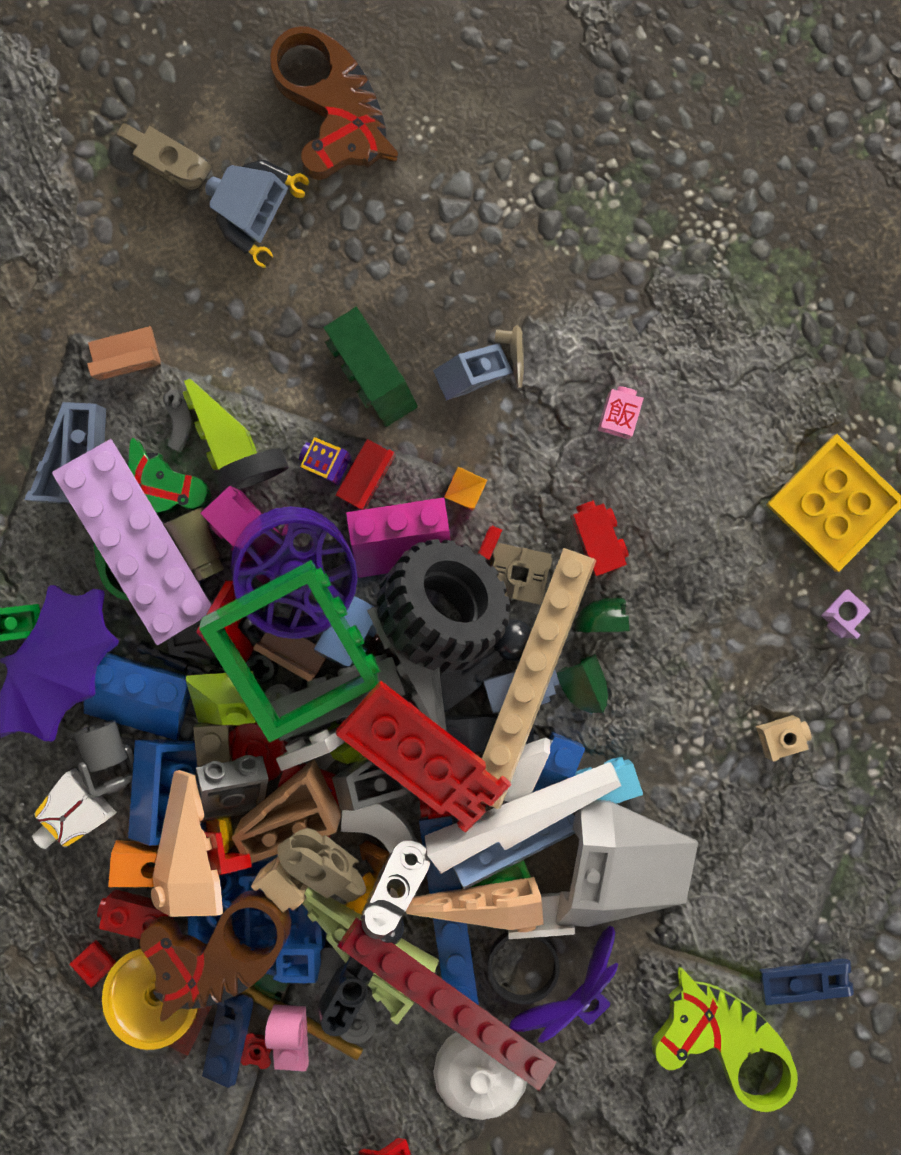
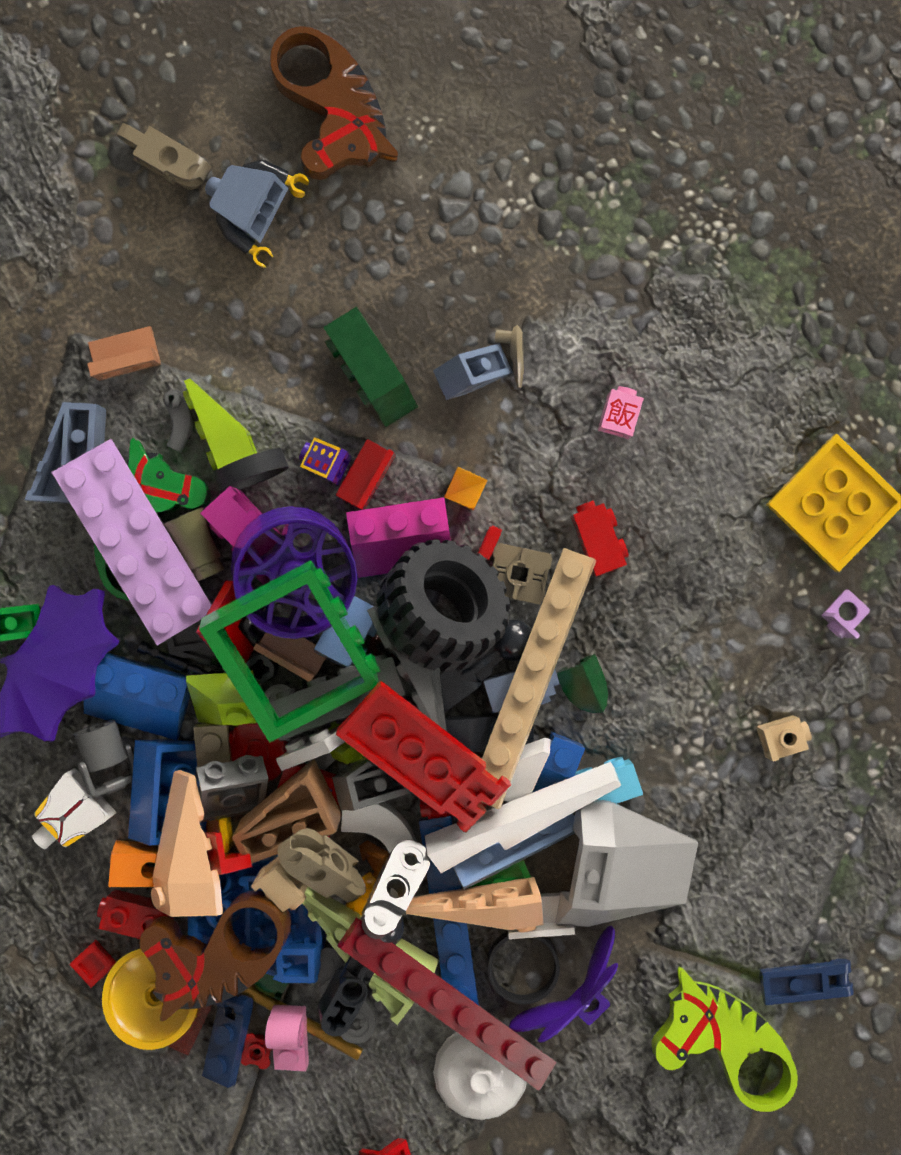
dark green brick [574,598,630,632] -> none

